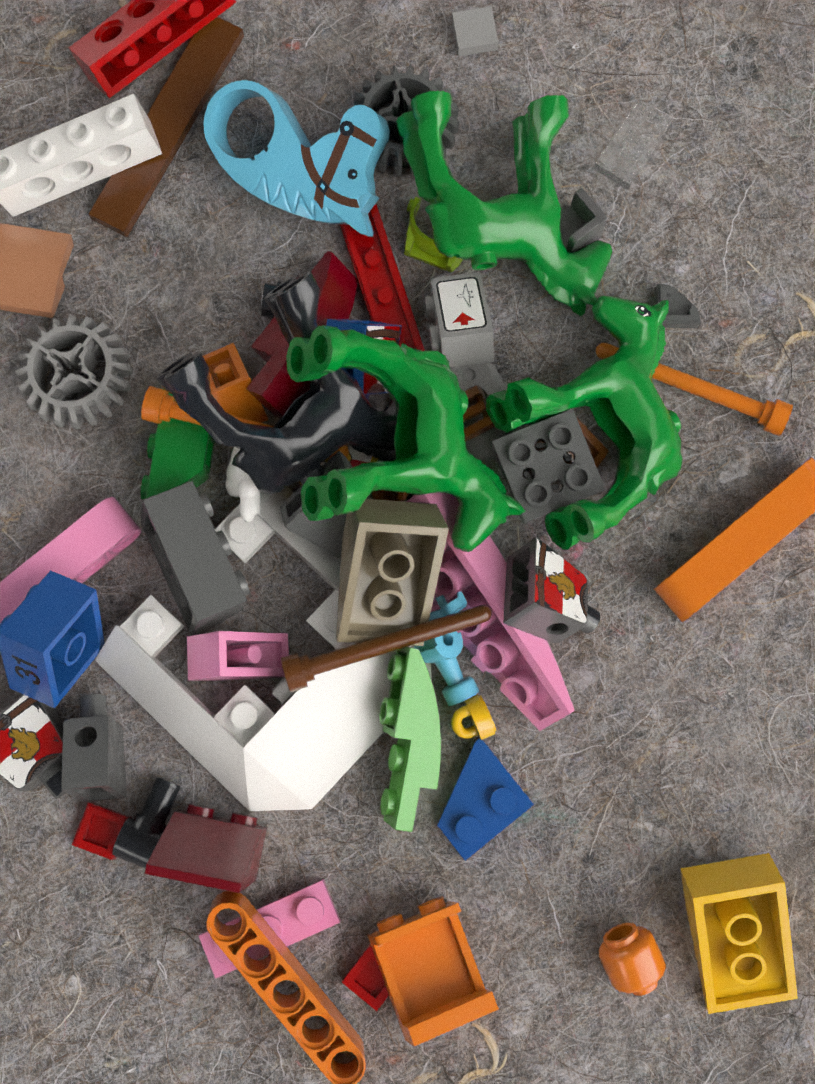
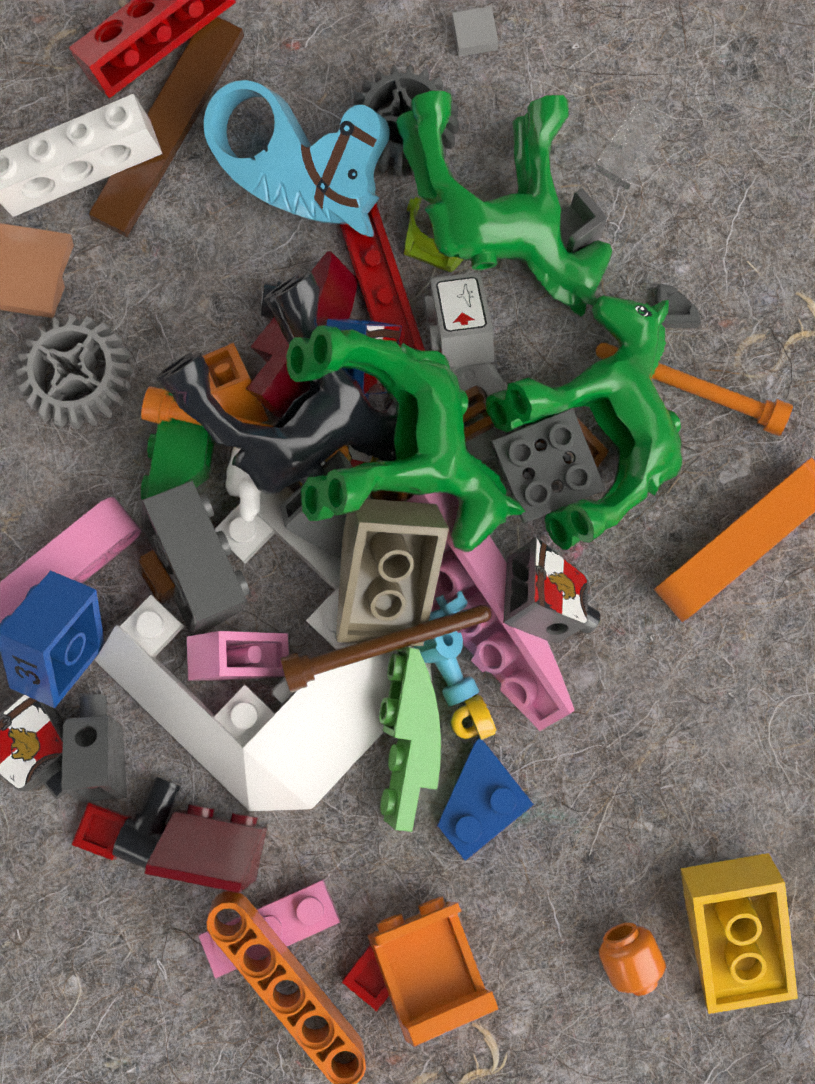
none -> reddish brown tile [138,550,175,604]

